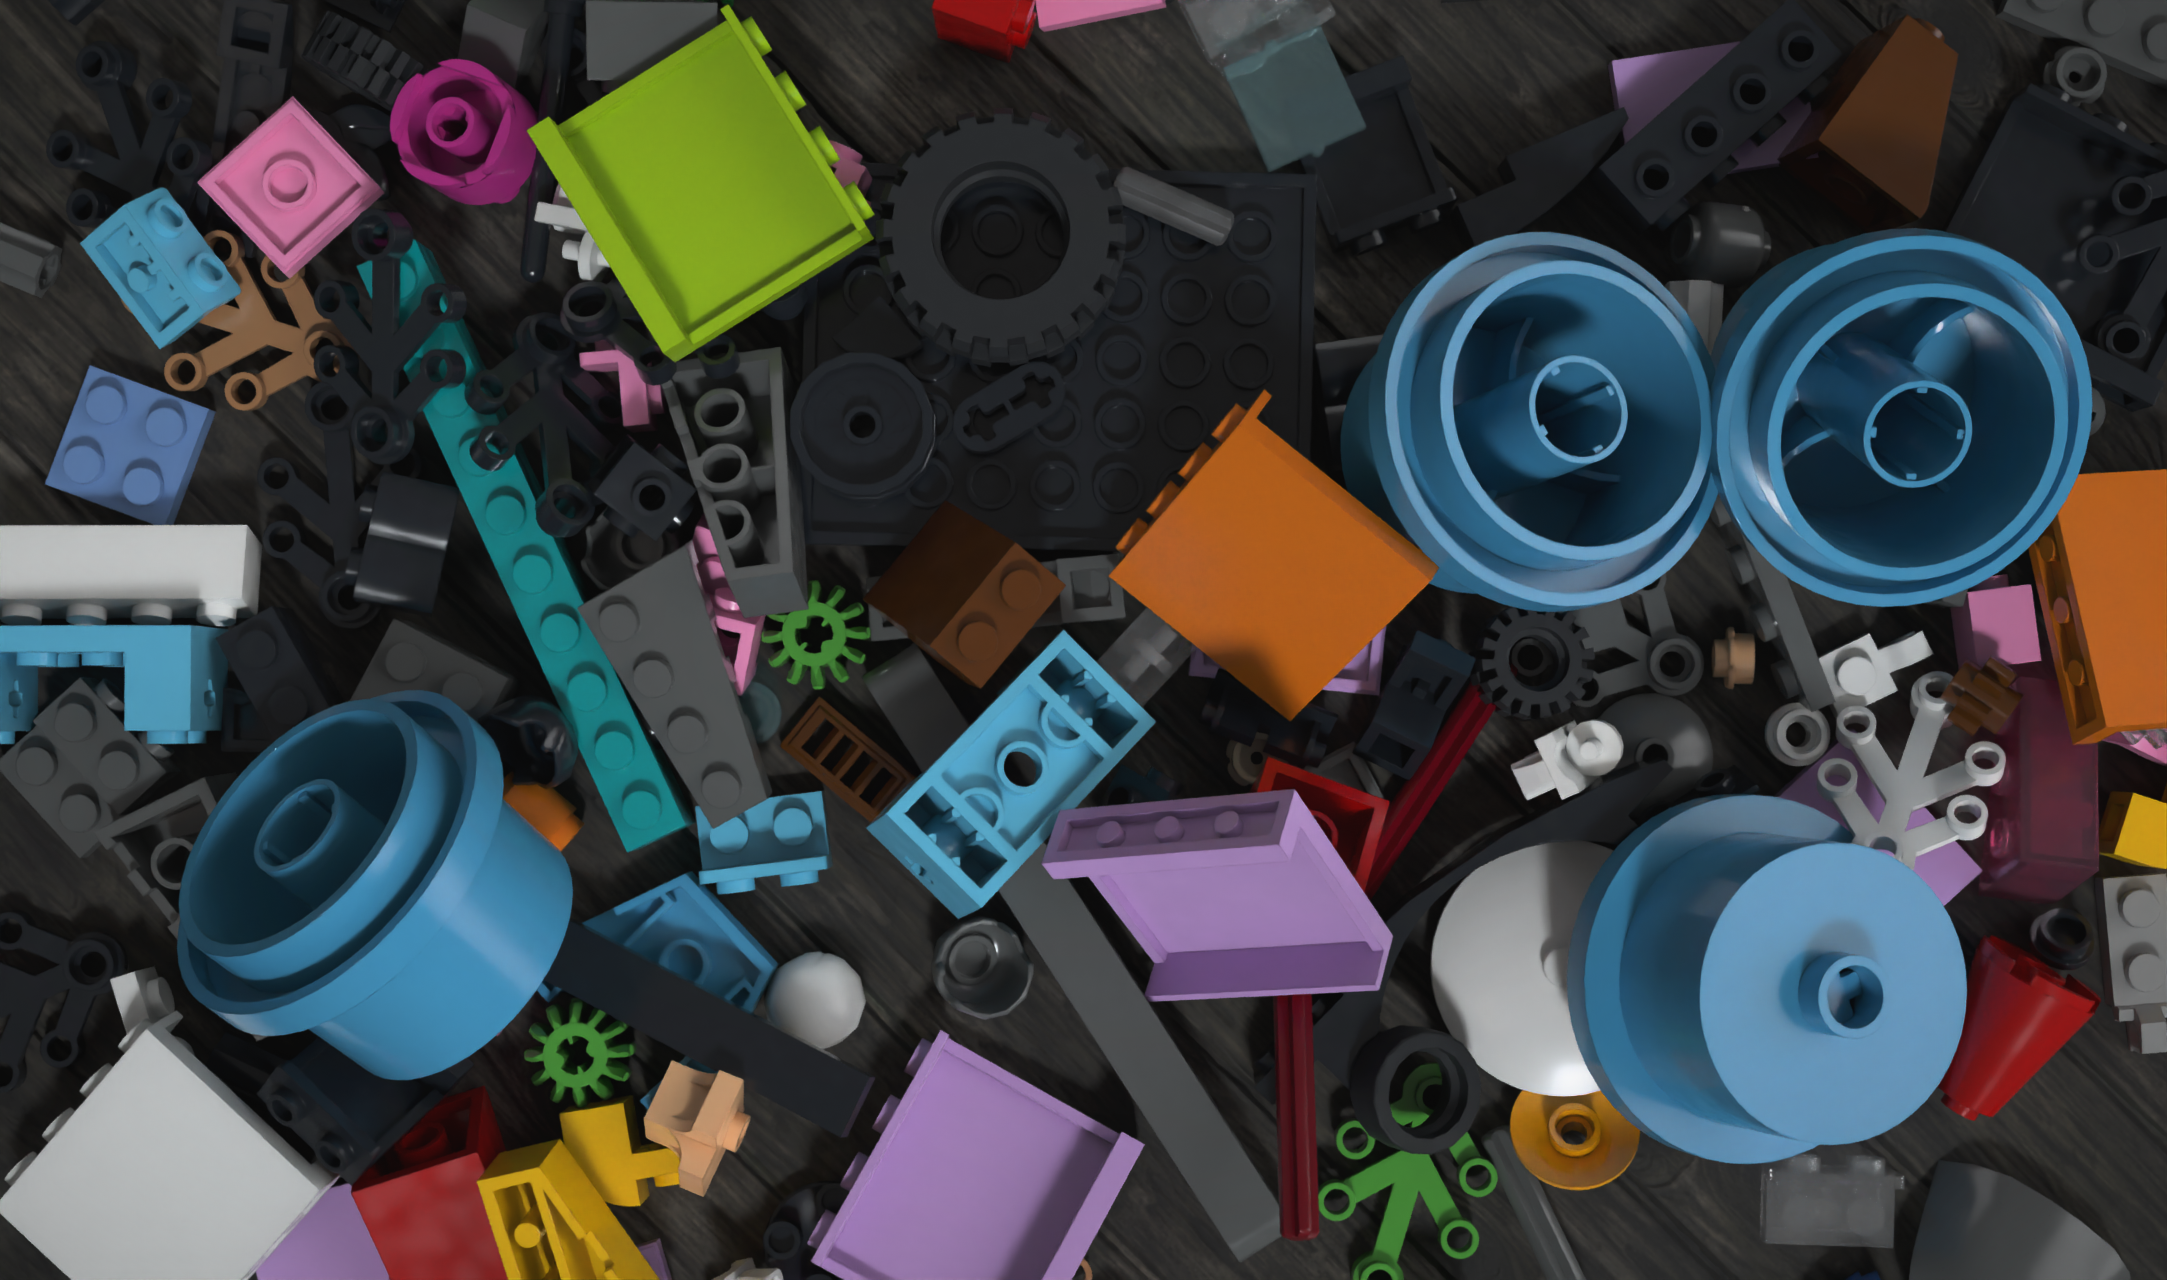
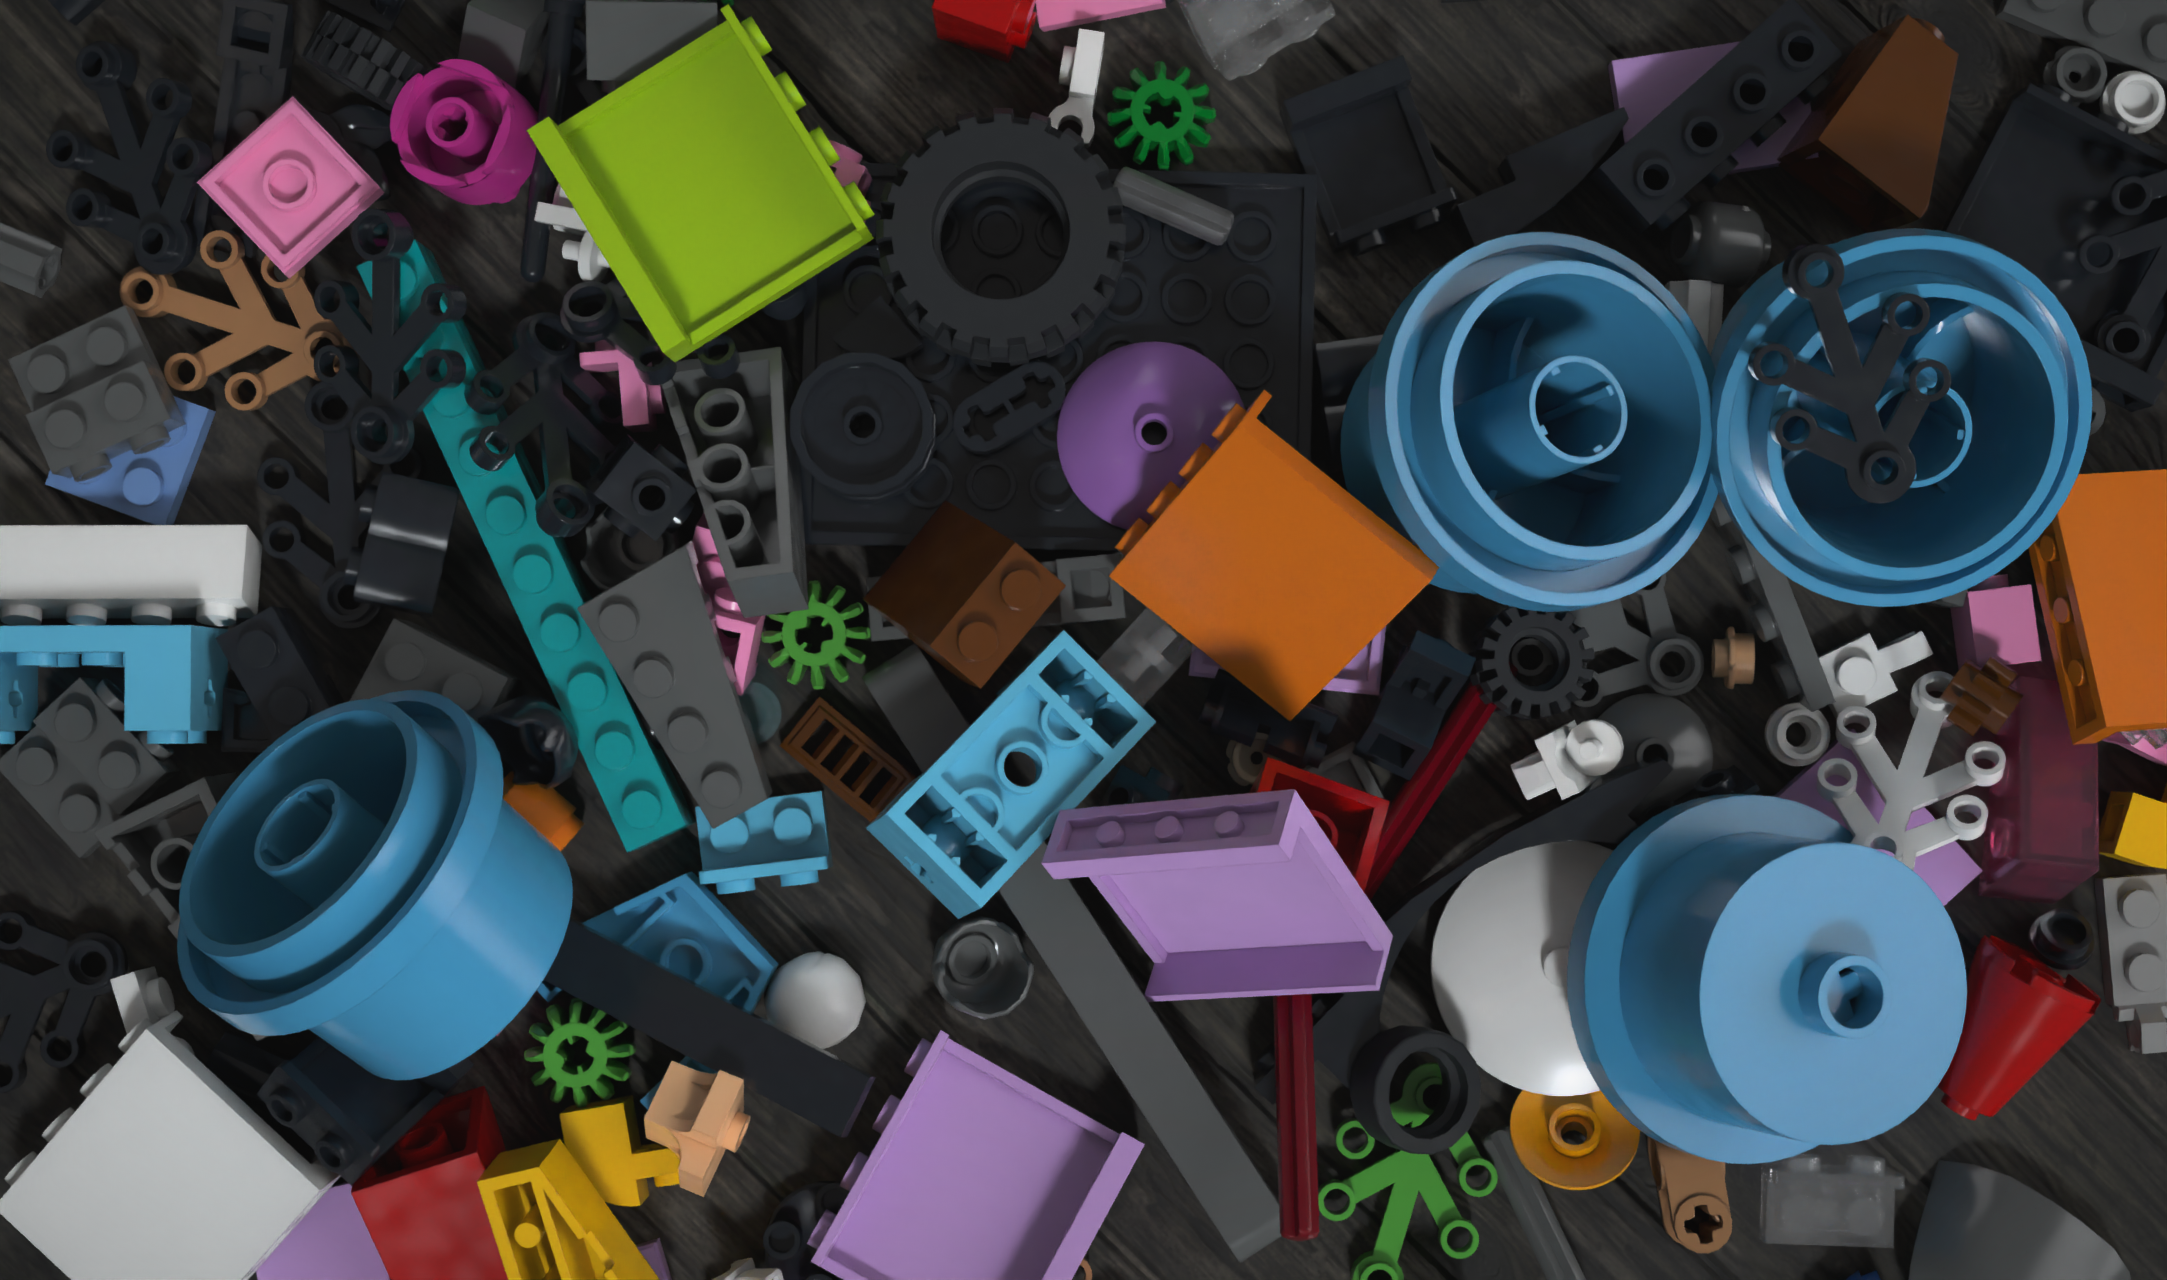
medium azure bracket [80,187,241,349] -> none
clear light blue piece [1222,24,1366,172] -> none
none -> dark grey plate [8,305,186,482]
none -> white plate [1049,28,1105,148]
none -> medium lavender dish [1057,341,1245,530]
none -> green gear [1107,61,1216,170]
none -> medium nougat piece [1647,1136,1732,1254]
none -> black plant [1748,243,1951,504]
none -> white plate [2099,71,2166,135]

